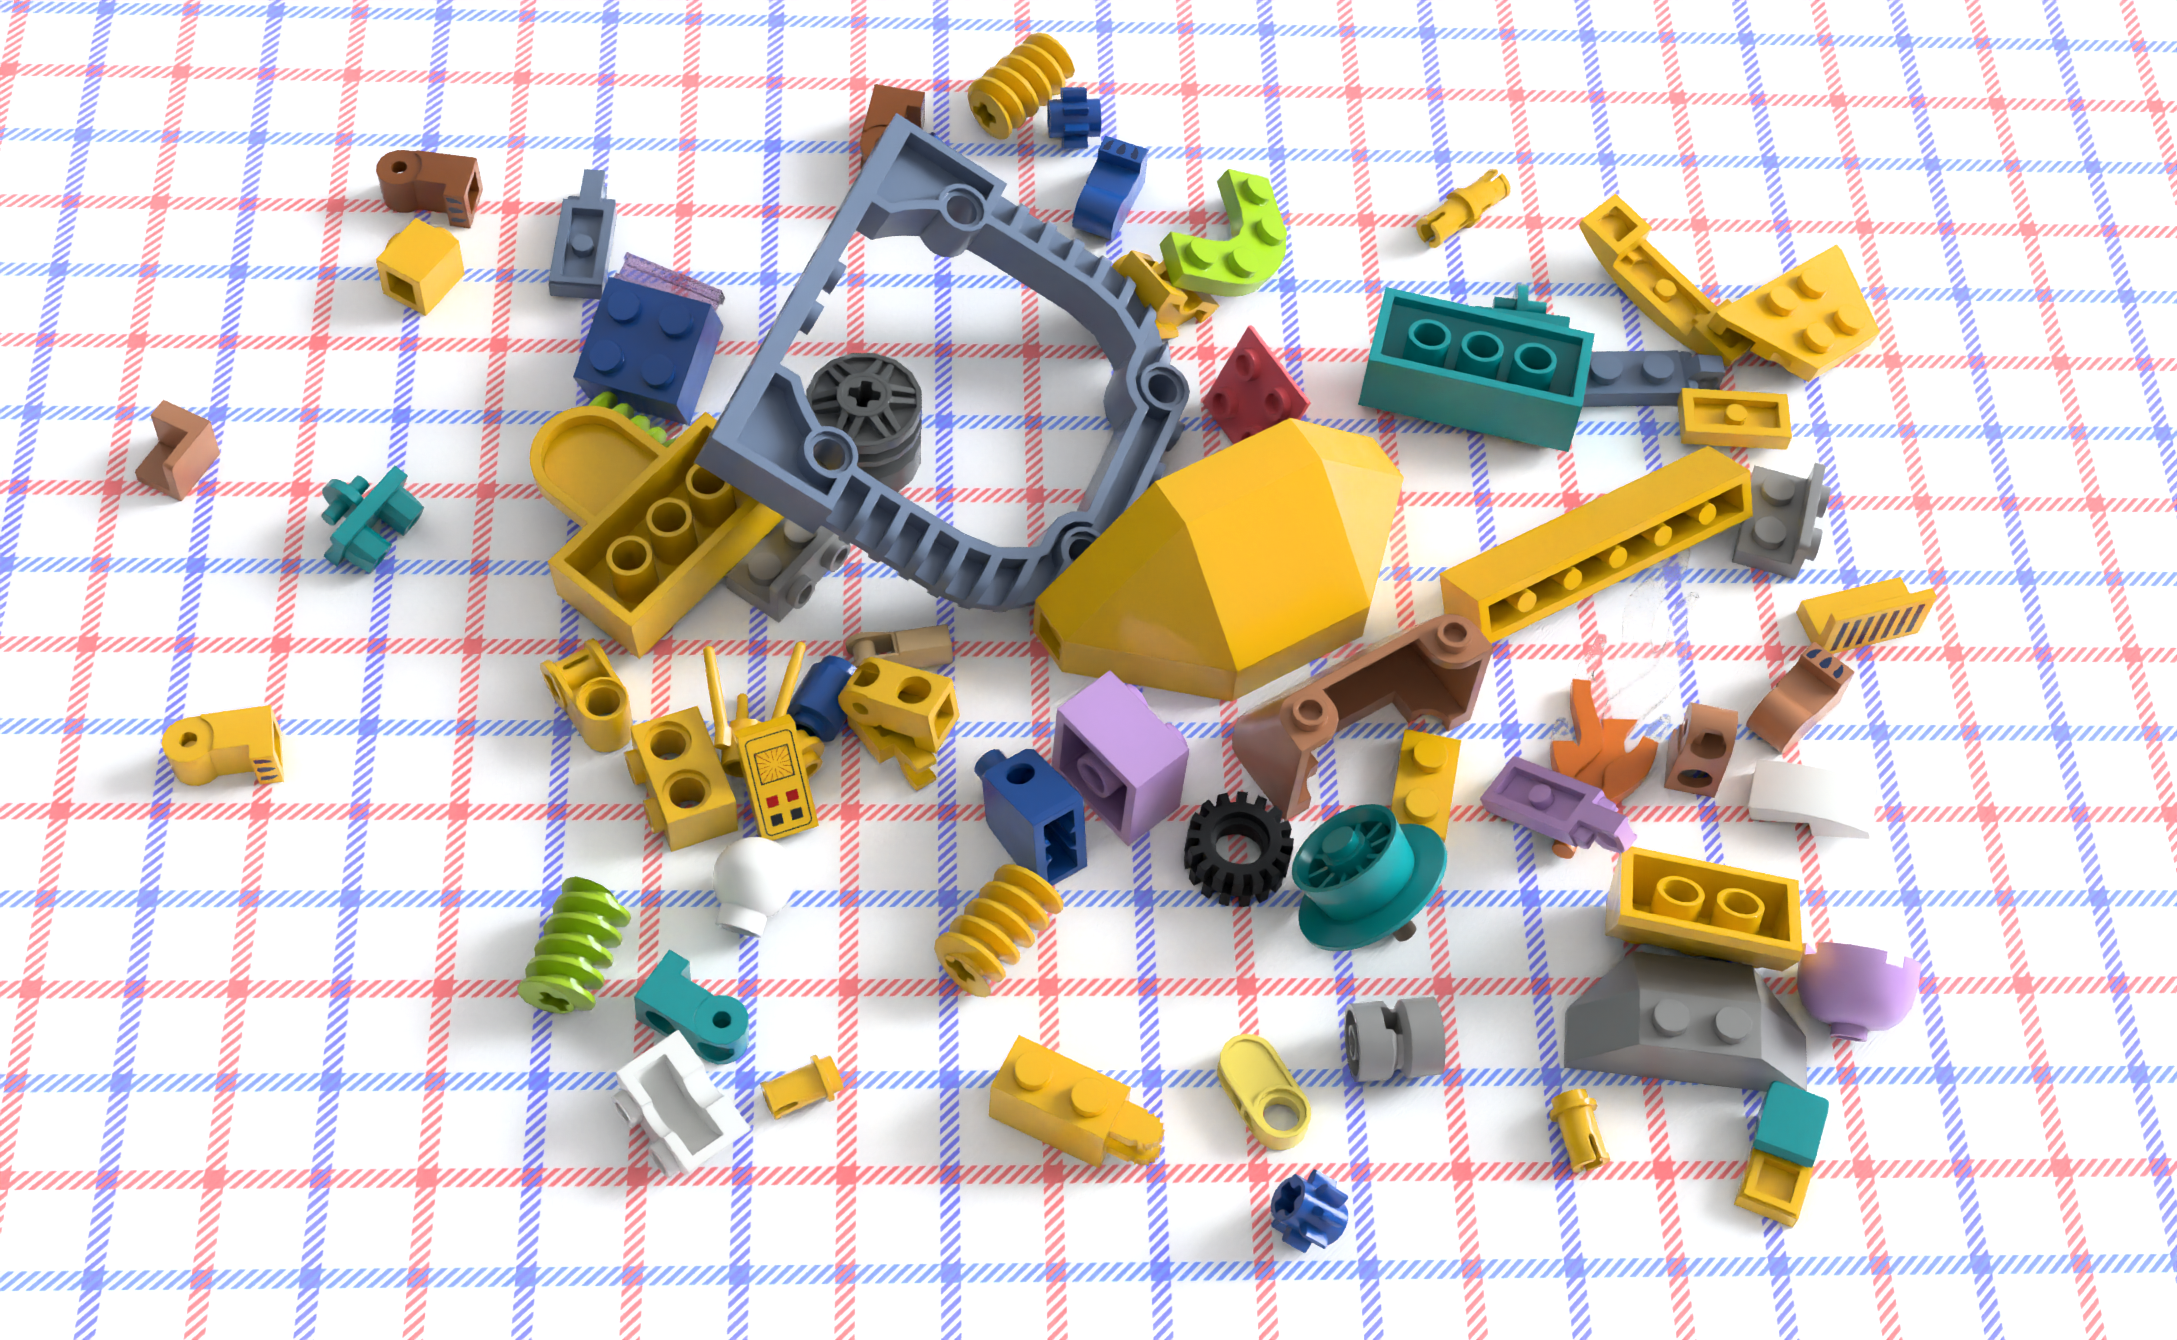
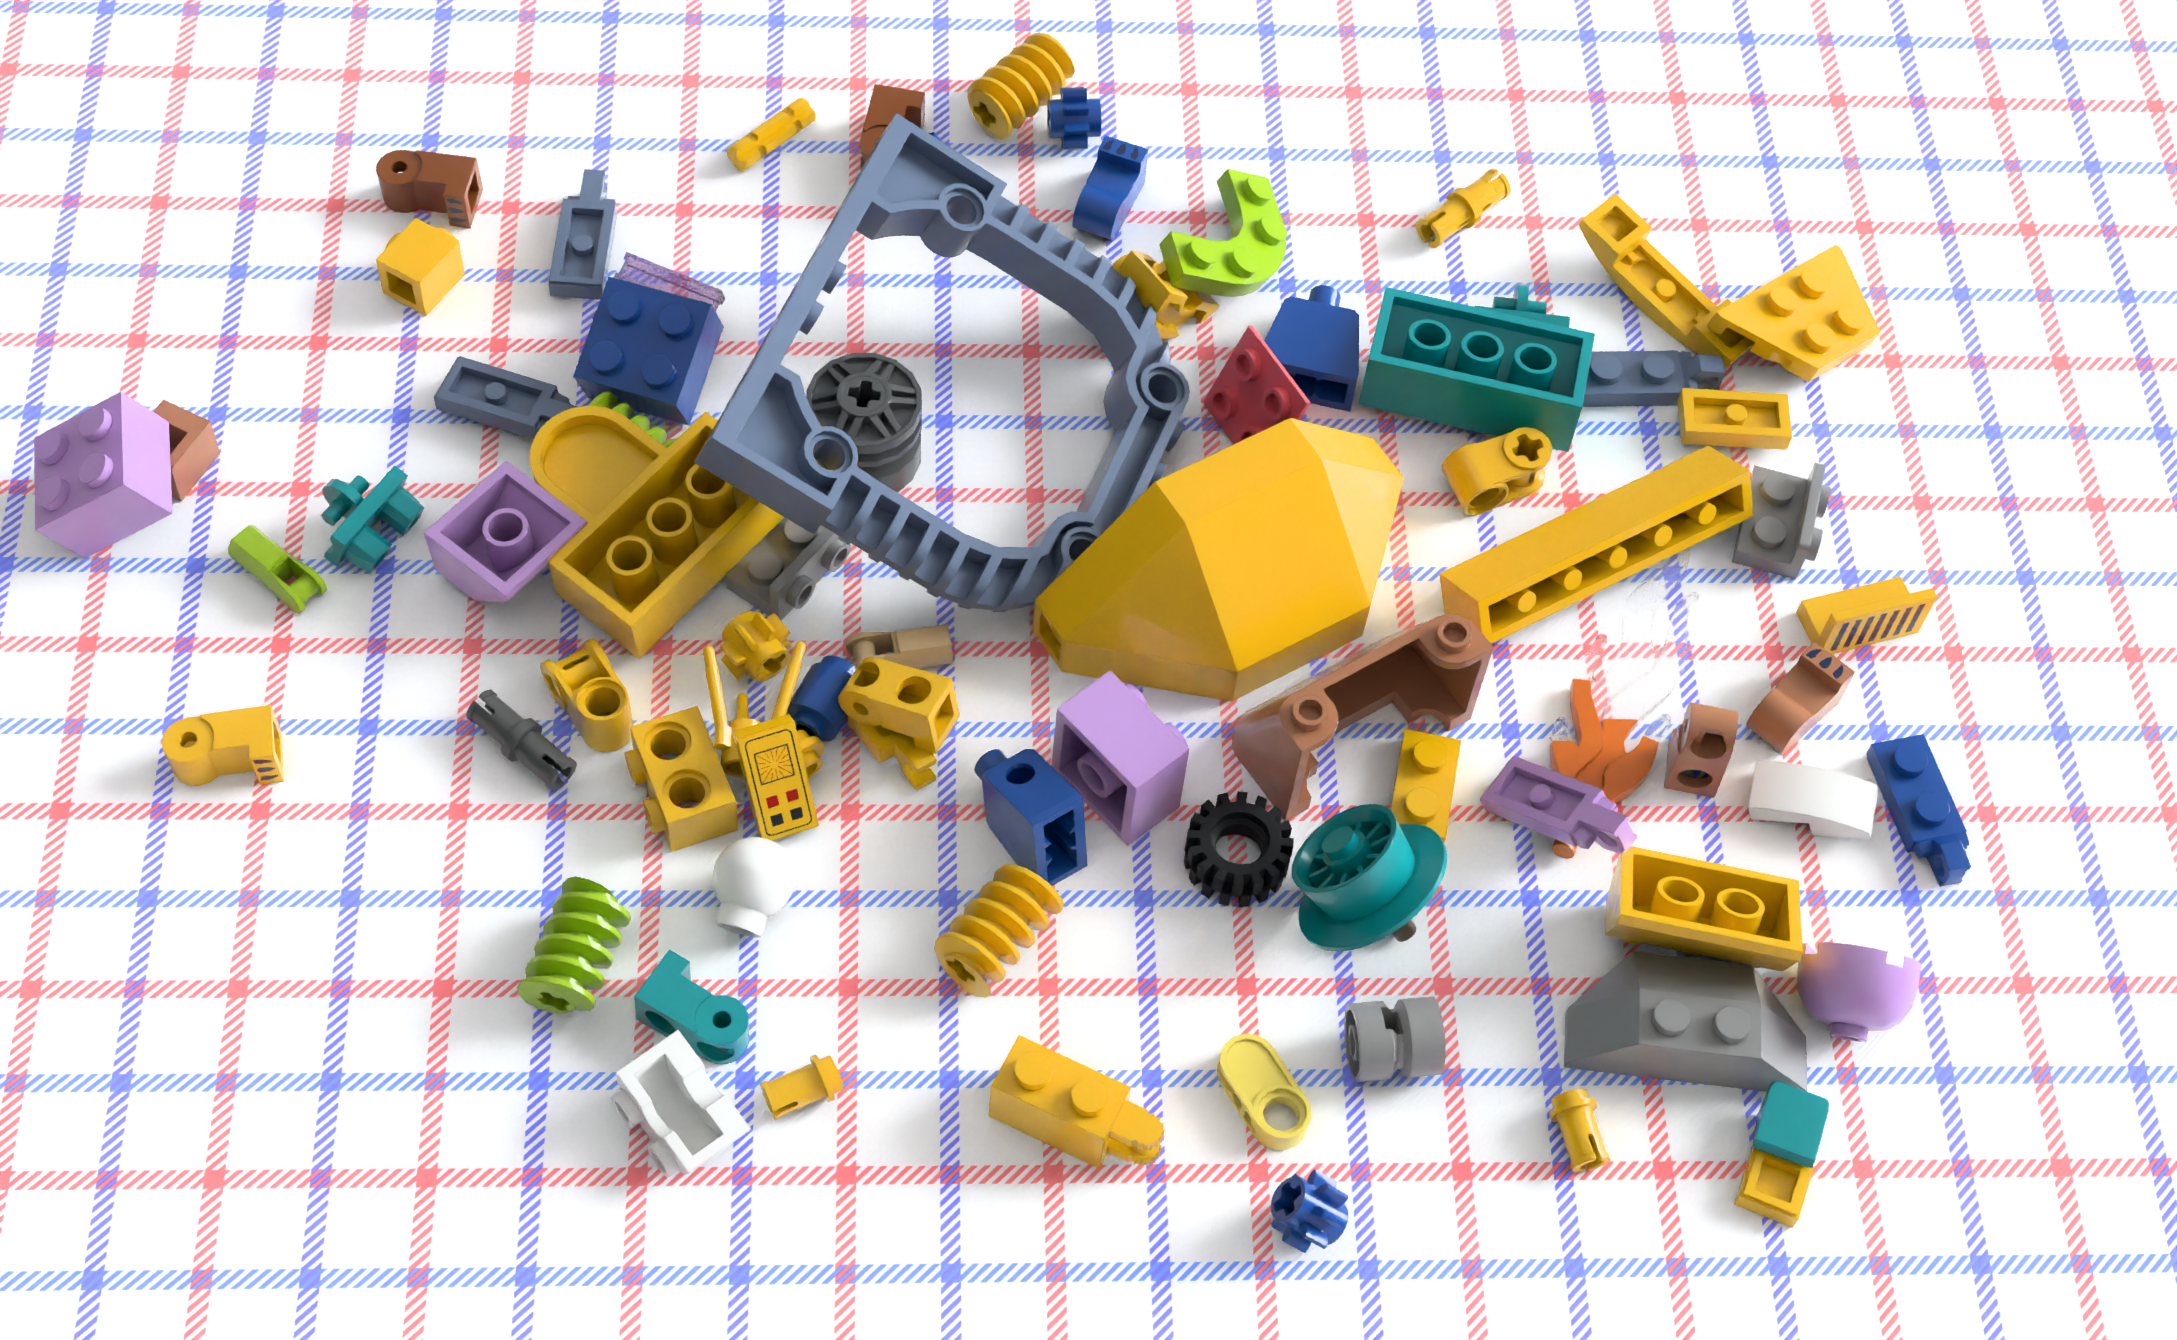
none -> lavender brick [34,391,172,558]
none -> lime bar [228,525,327,614]
none -> lavender slope [424,461,587,602]
none -> sand blue hinge [433,356,578,439]
none -> dark grey pin [466,689,577,791]
none -> yellow gear [720,611,792,682]
none -> yellow axle [727,98,816,171]
none -> blue torso [1264,285,1359,412]
none -> yellow piece [1441,427,1552,516]
none -> blue hinge [1866,734,1971,887]

